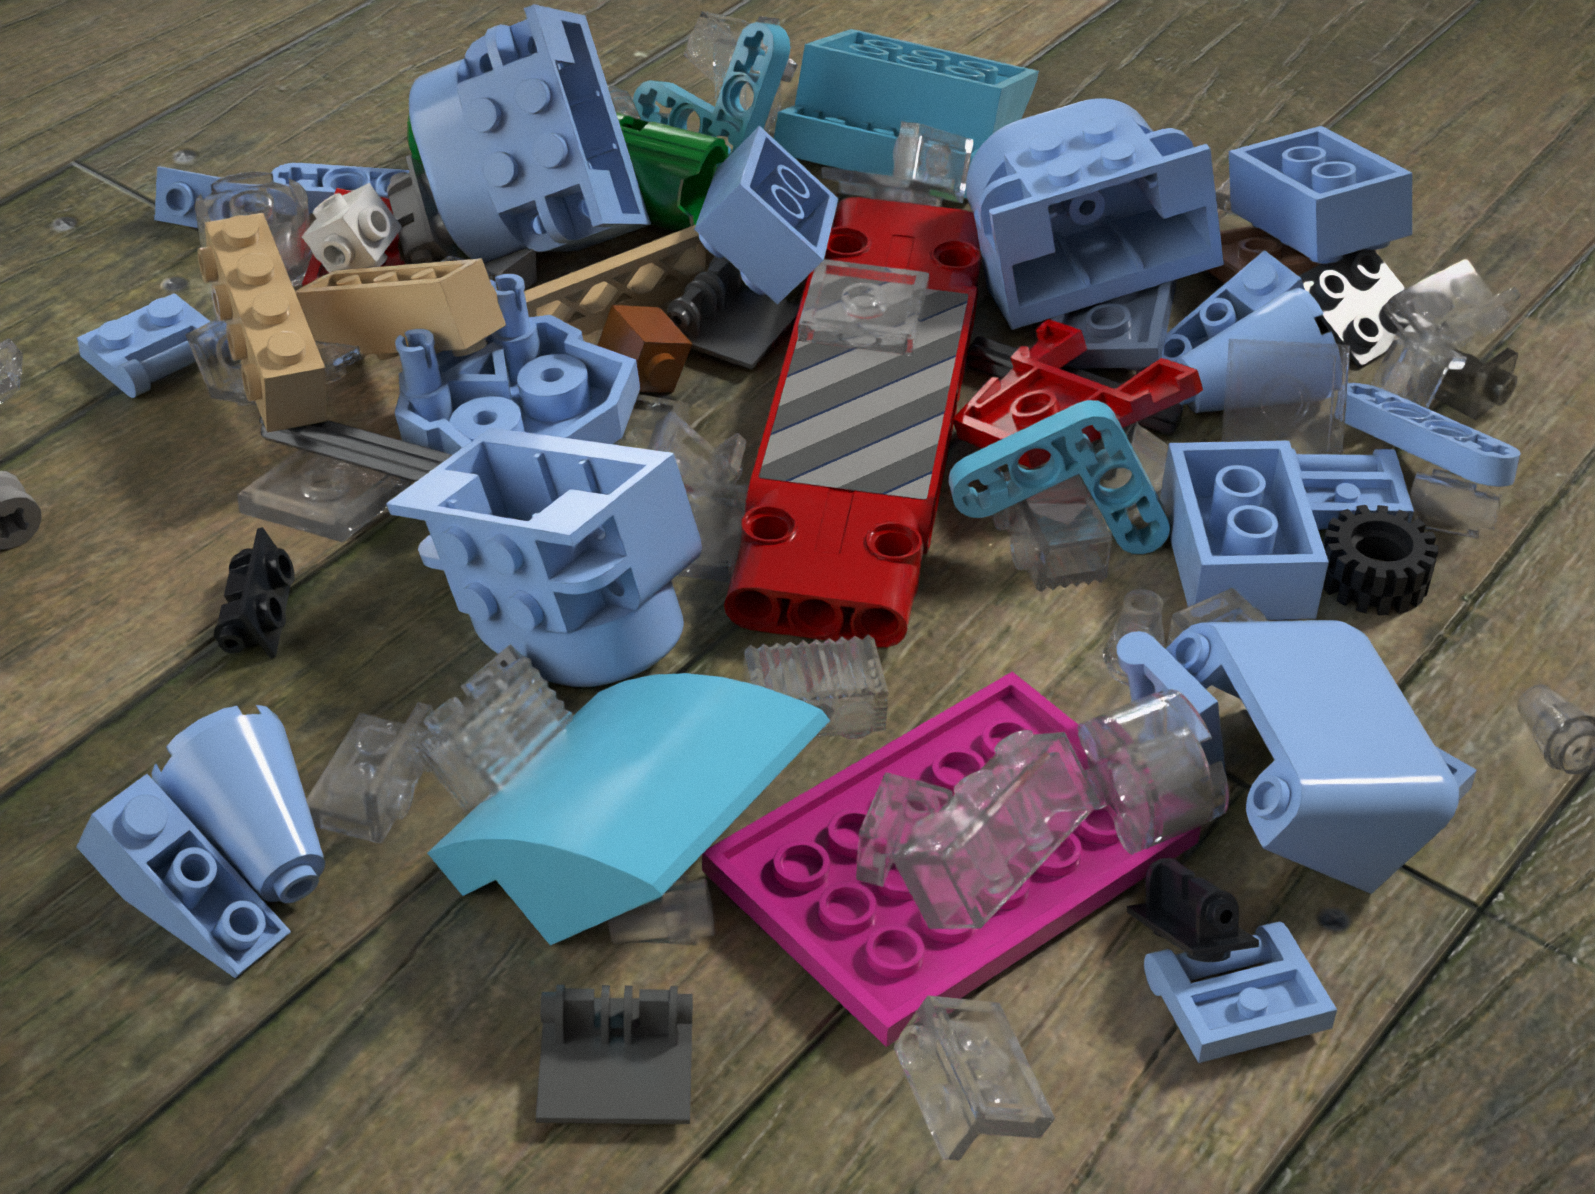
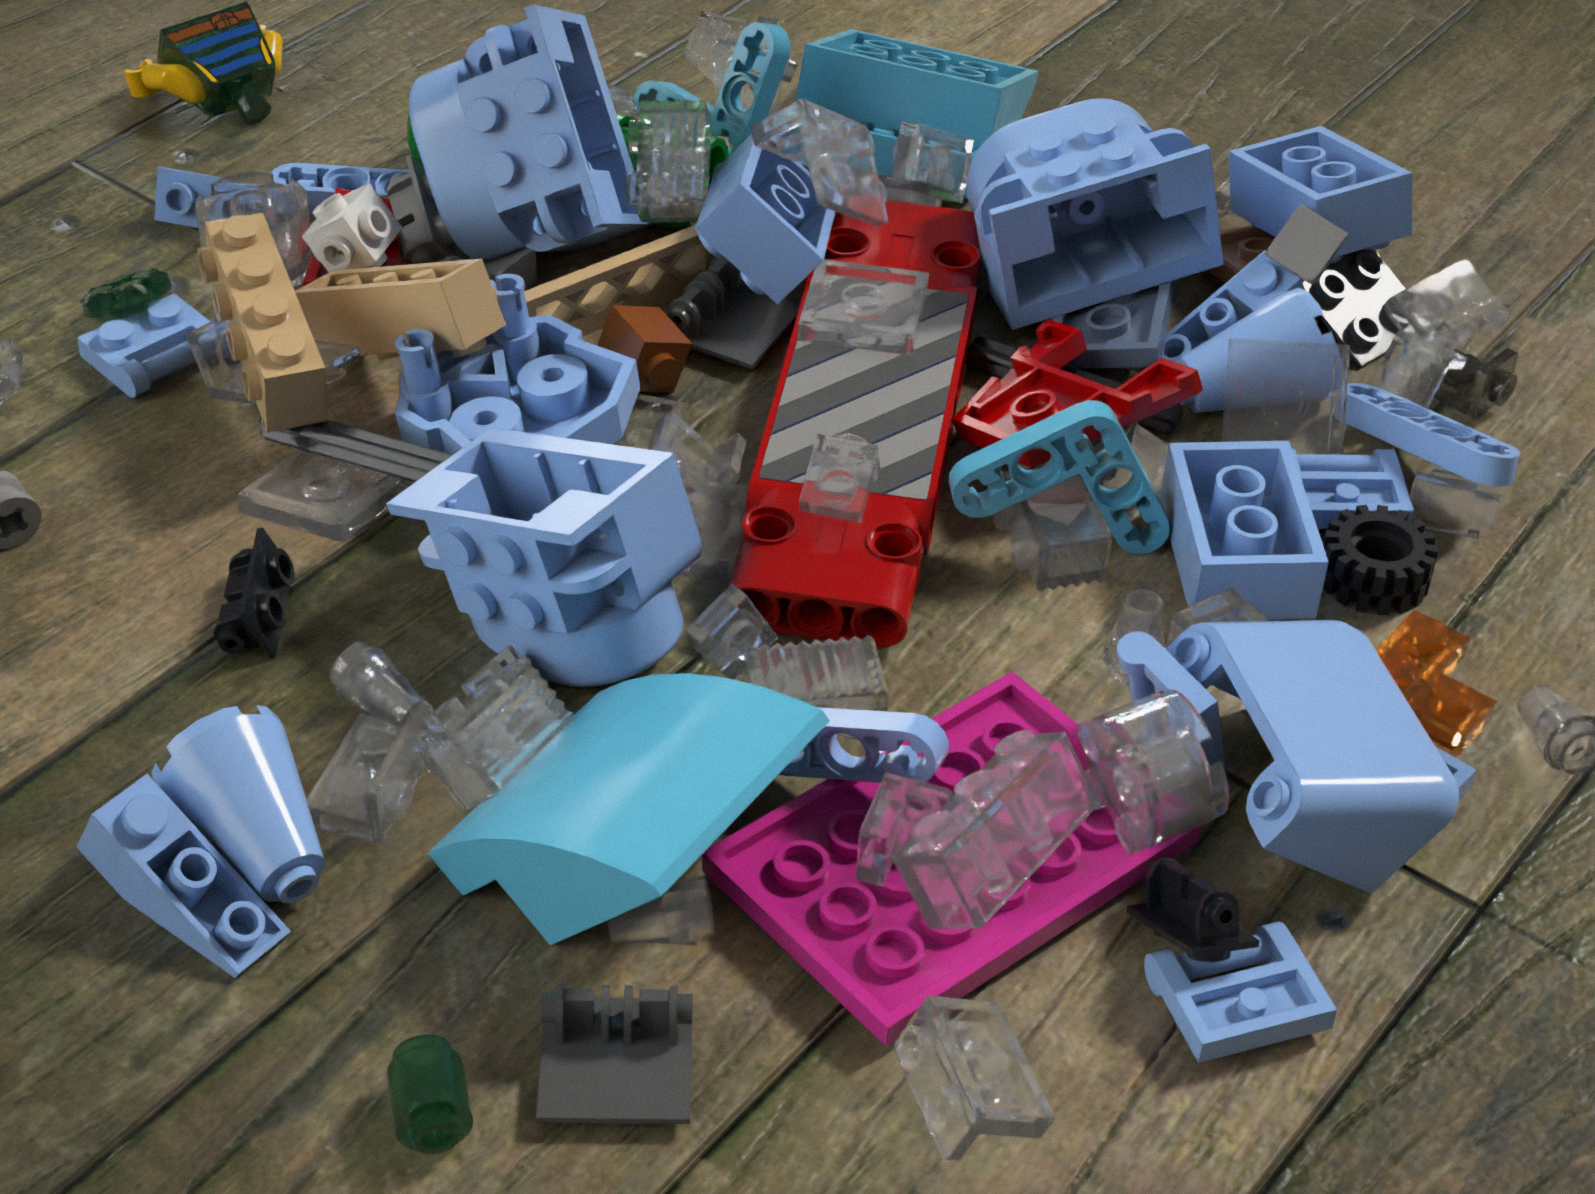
none -> clear green gear [80,268,172,322]
none -> torso [123,1,283,124]
none -> clear cone [329,641,429,733]
none -> clear green brick [386,1034,473,1154]
none -> clear brick [625,100,712,222]
none -> clear bracket [686,584,779,680]
none -> clear bracket [750,98,888,227]
none -> light blue beam [779,707,949,785]
none -> clear bracket [799,433,880,523]
none -> light grey slope [1265,203,1349,284]
none -> clear orange plate [1376,610,1497,755]

